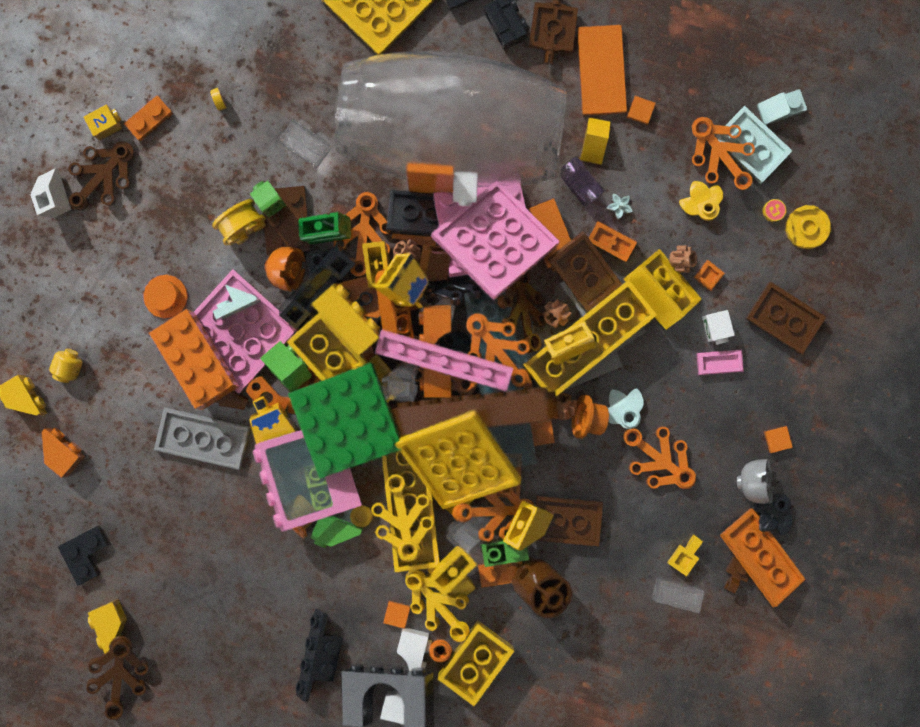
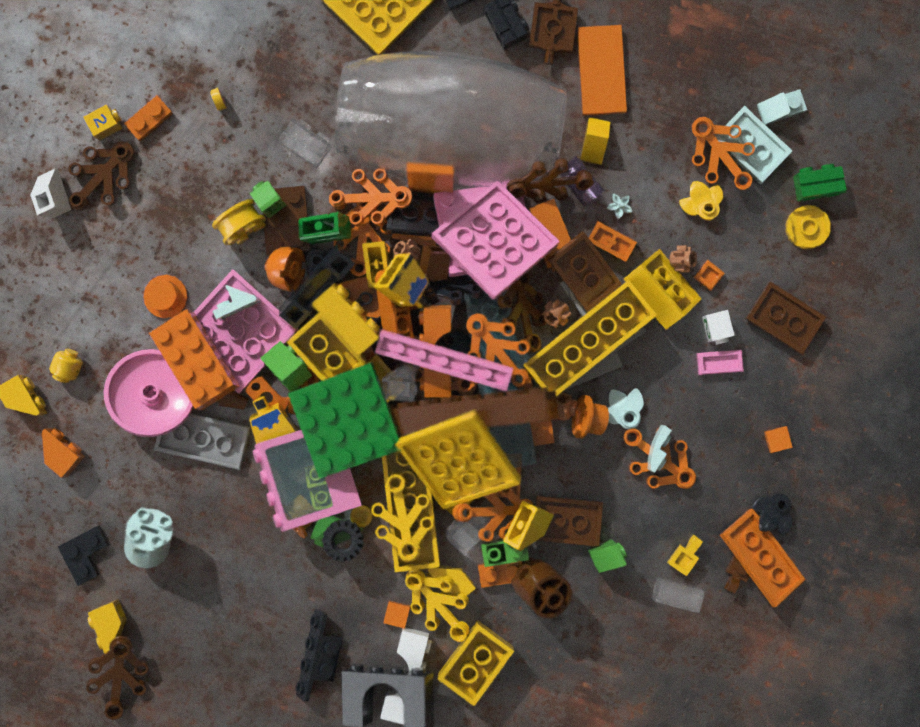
yellow slope [428,546,477,597] -> none
orange cone [429,639,452,662] -> none
white brick [453,172,478,206] -> none
yellow slope [544,321,596,365] -> none
orange tile [627,96,655,125] -> none
light grey cylinder [737,459,773,504] -> none
tile [763,199,786,222] -> none
none -> bright pink dish [104,349,193,437]
none -> light aqua cylinder [124,508,173,568]
none -> black tyre [322,519,364,562]
none -> orange plant [329,168,413,227]
none -> reddish brown plant [506,158,594,203]
none -> bright green slope [588,539,627,573]
none -> light aqua slope [648,425,672,473]
none -> green brick [793,164,847,202]

